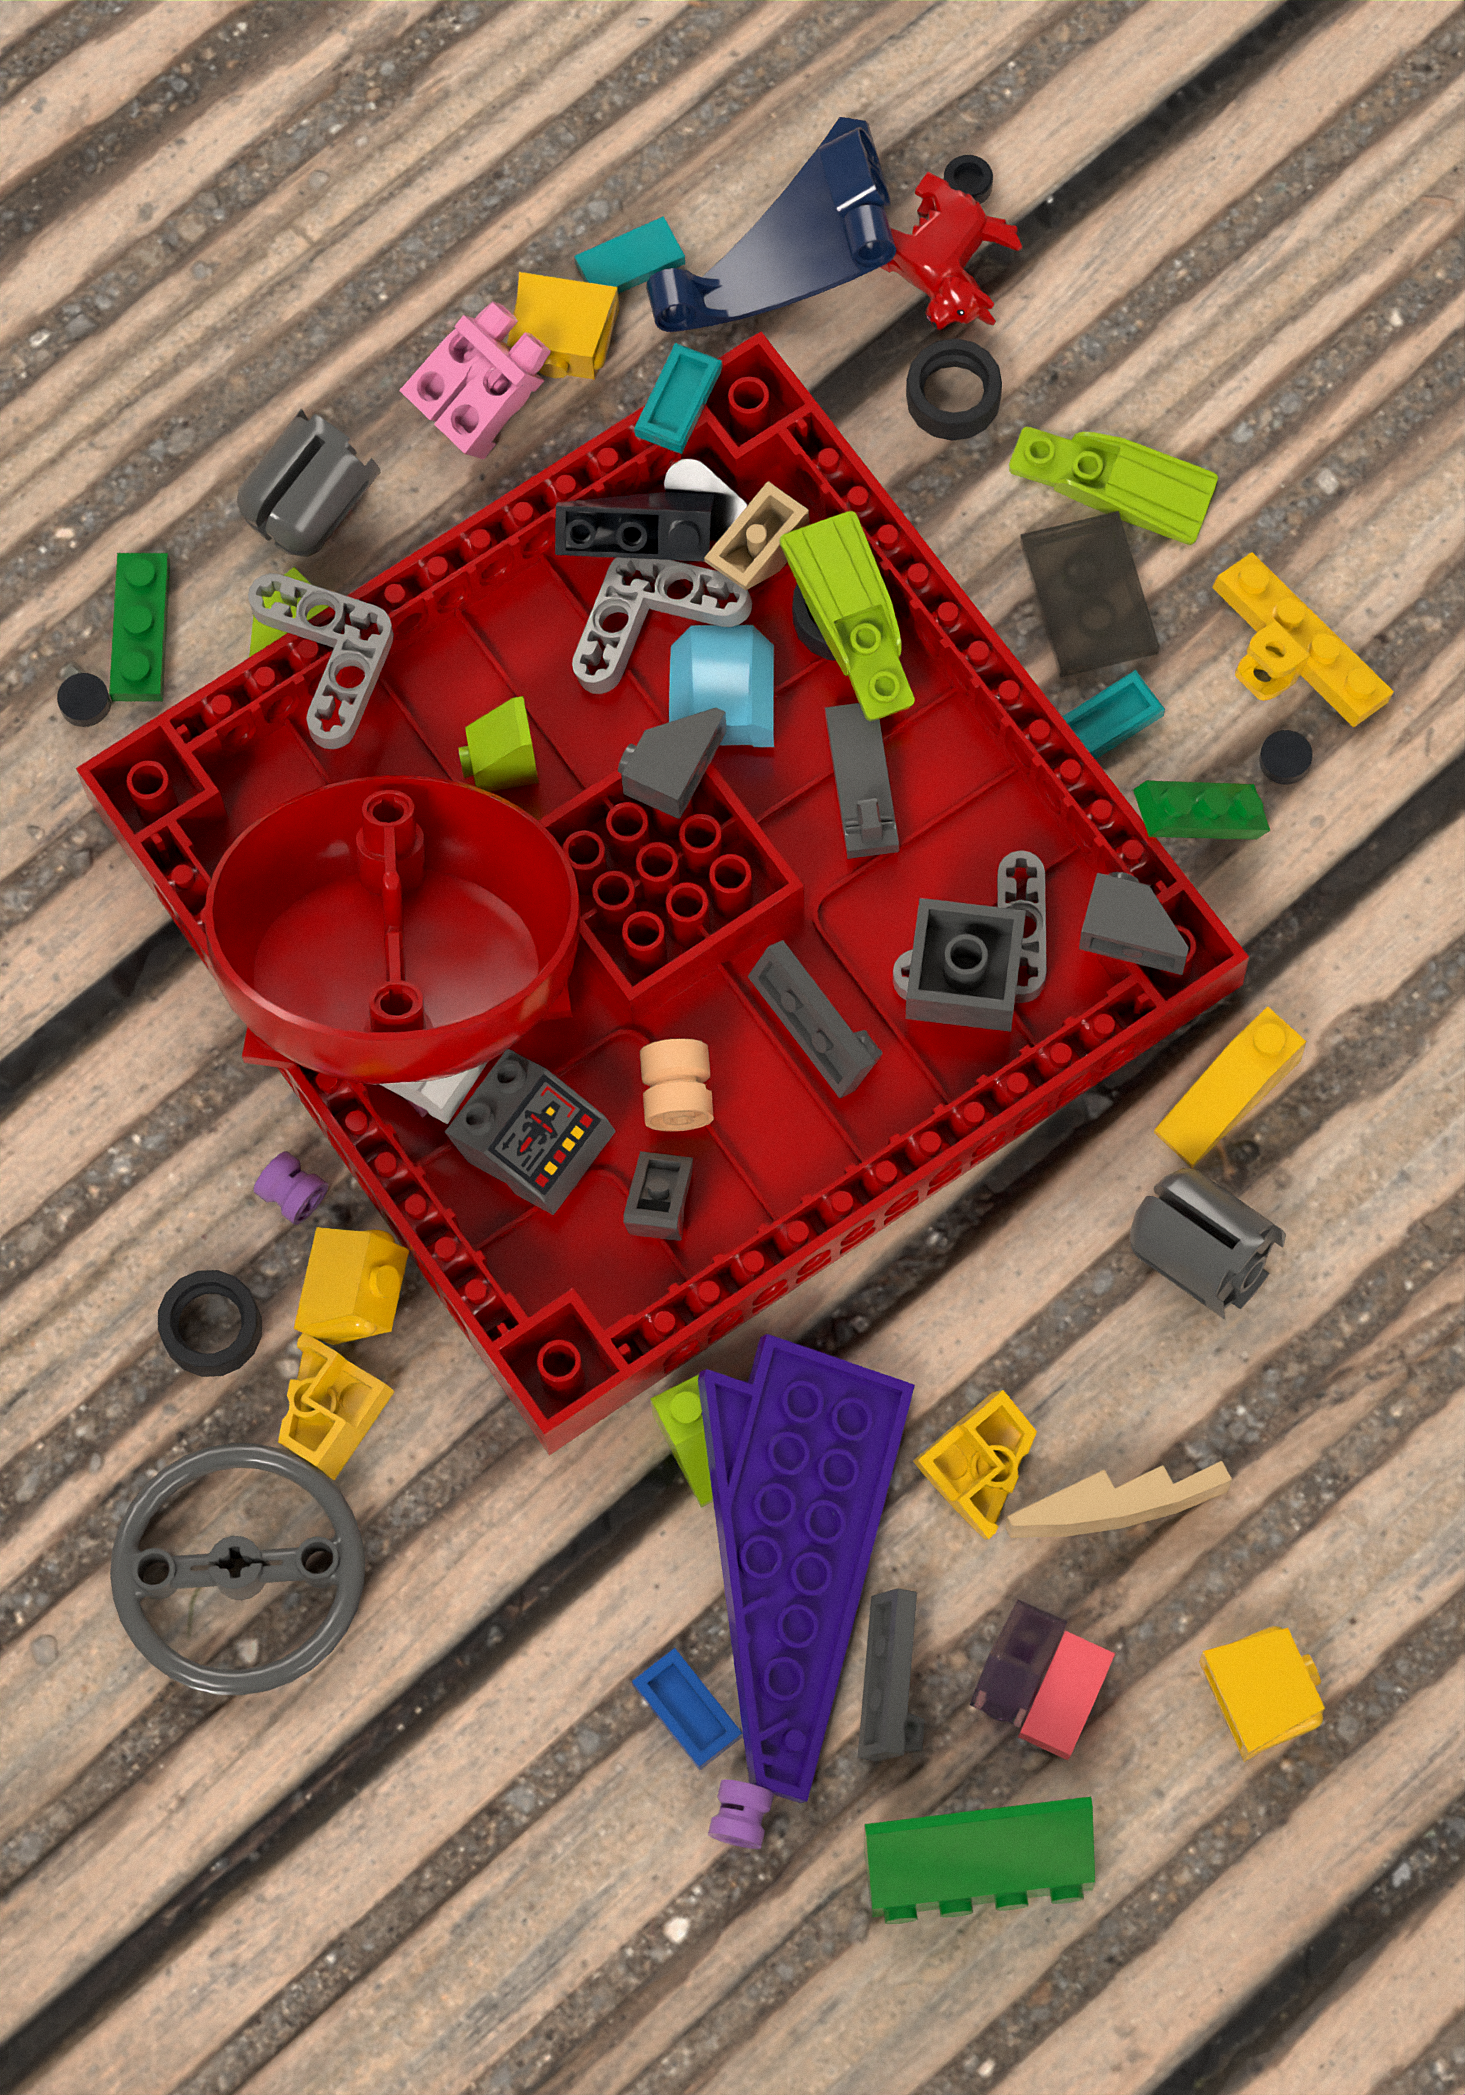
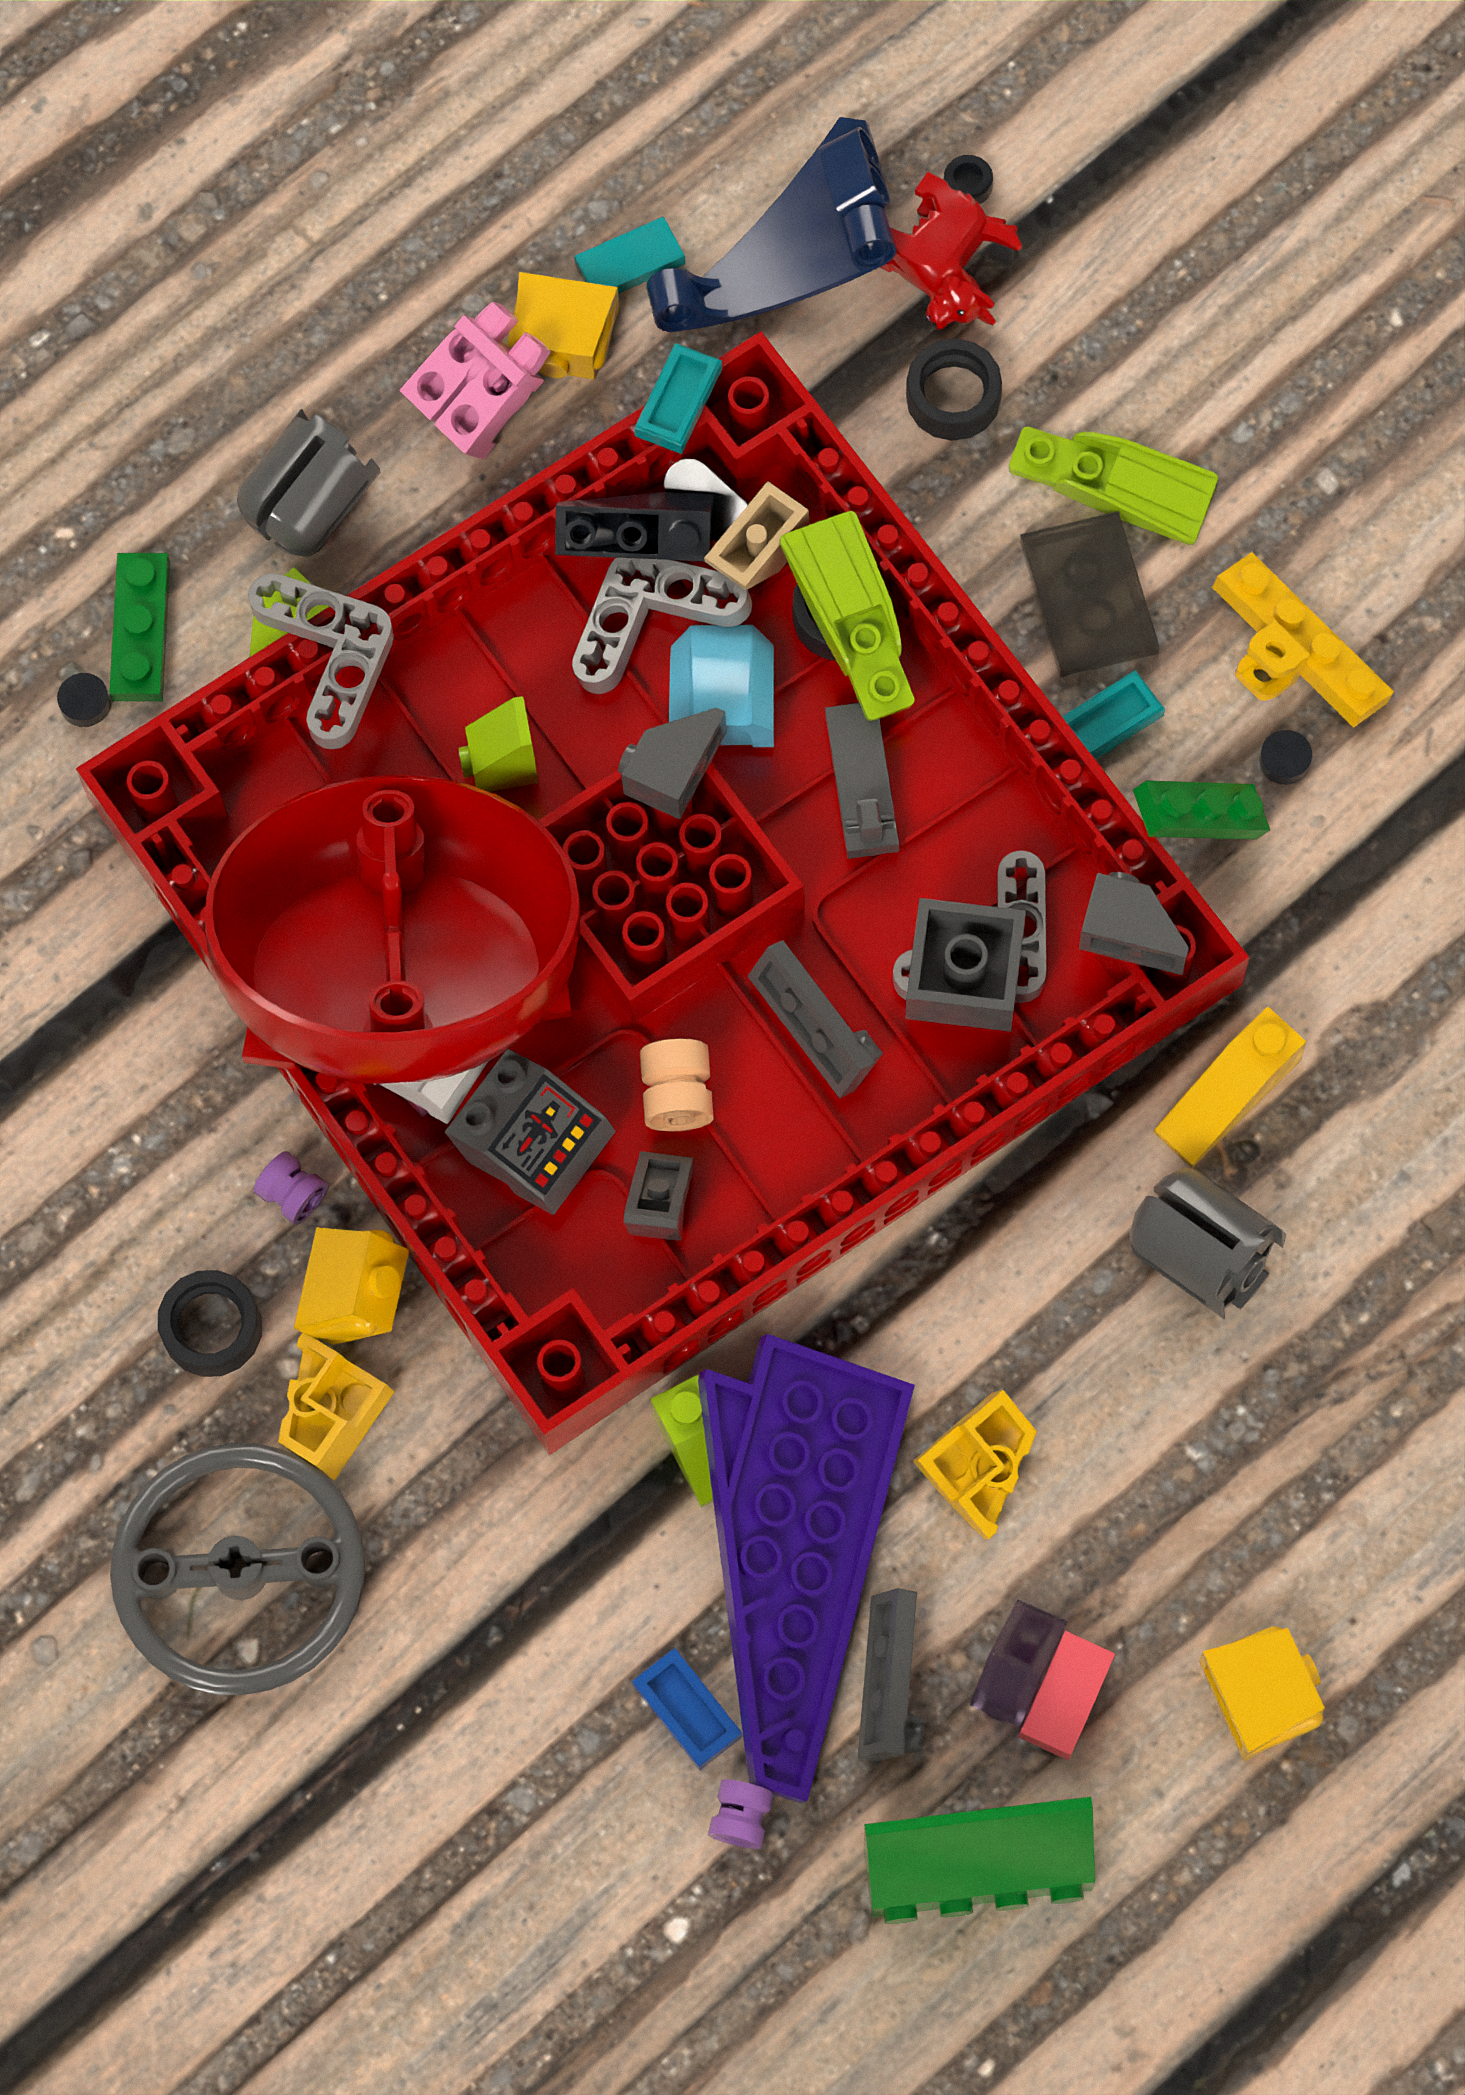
tan slope [1005,1461,1232,1538] -> none

